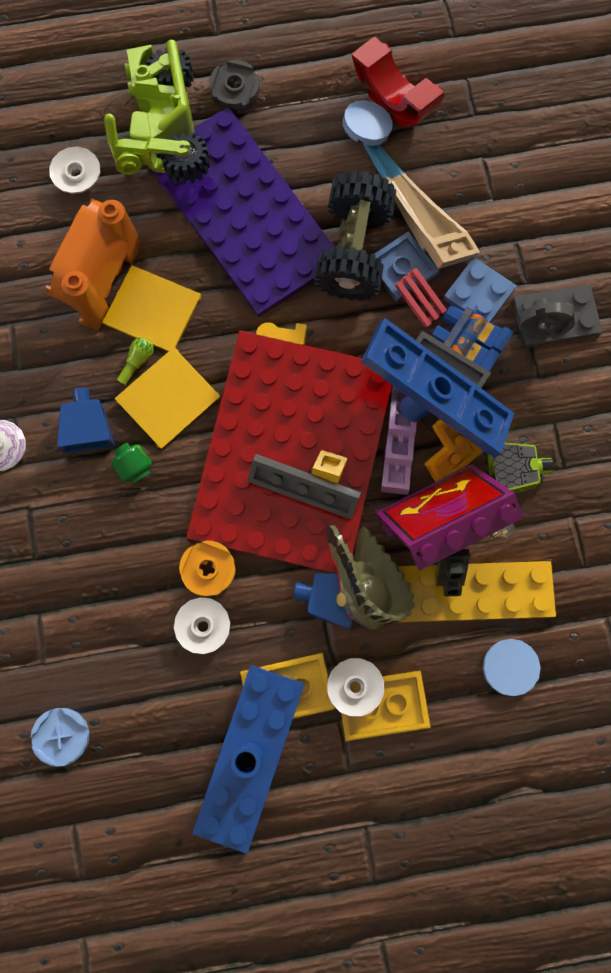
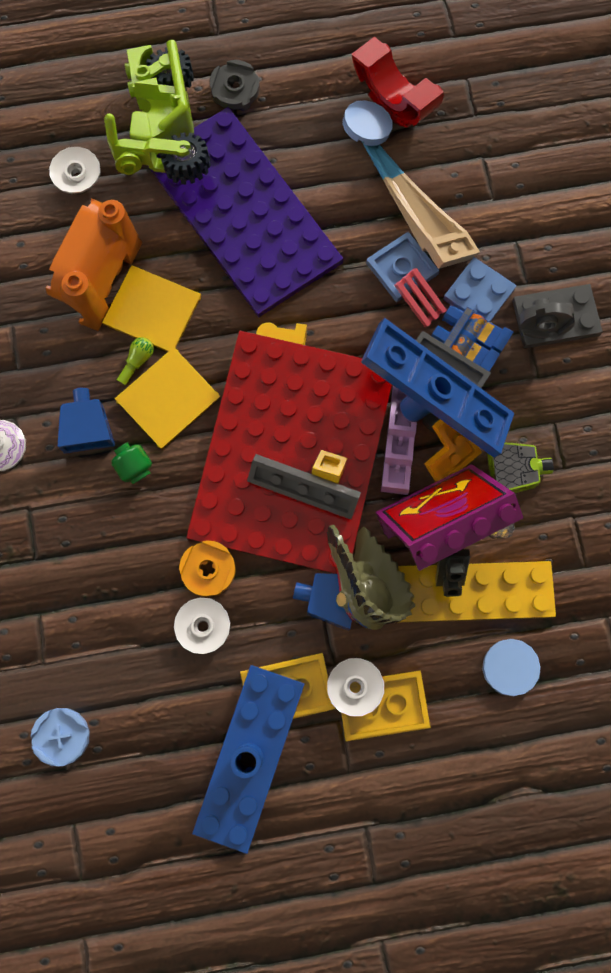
black plate [314,171,396,301] -> none

